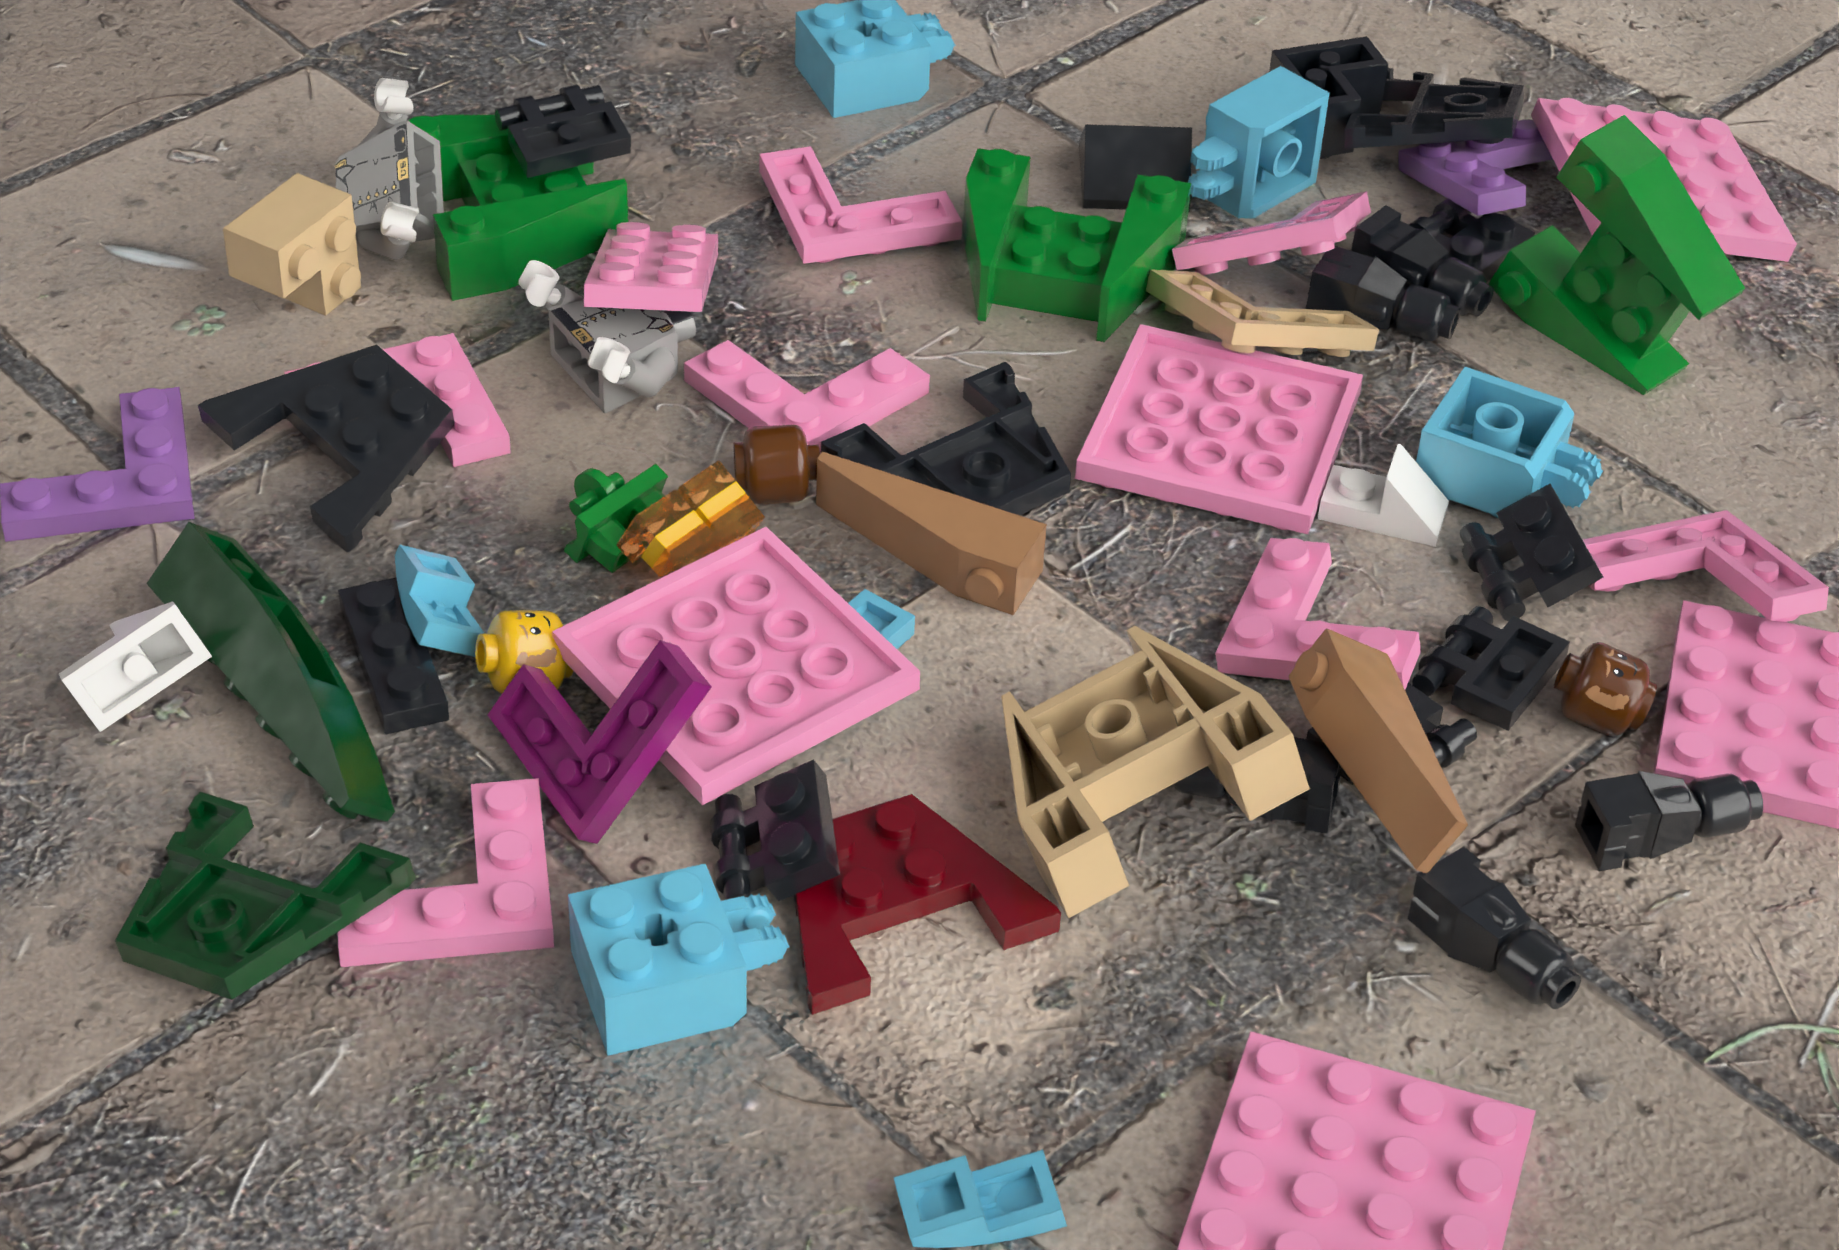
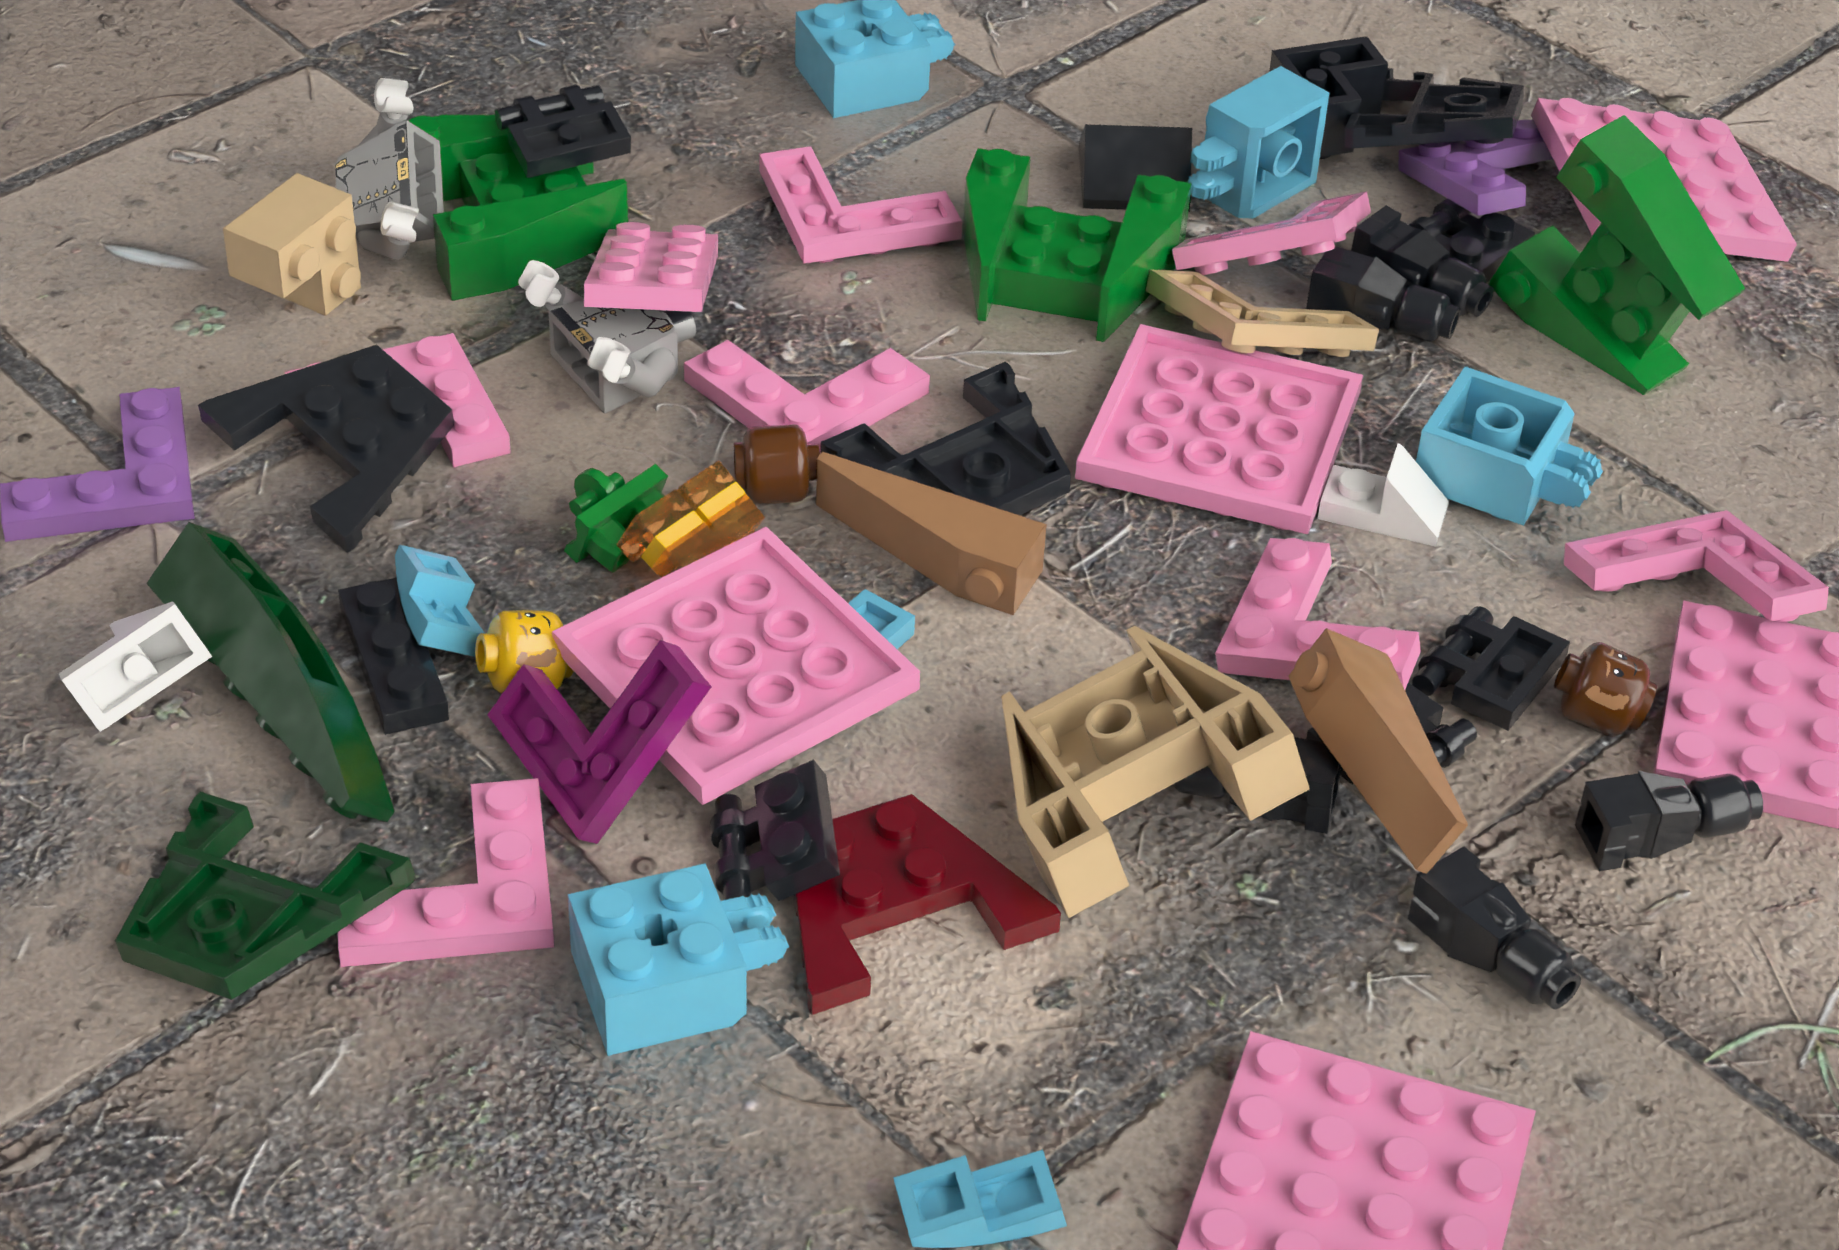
black plate [1459,483,1604,621] -> none

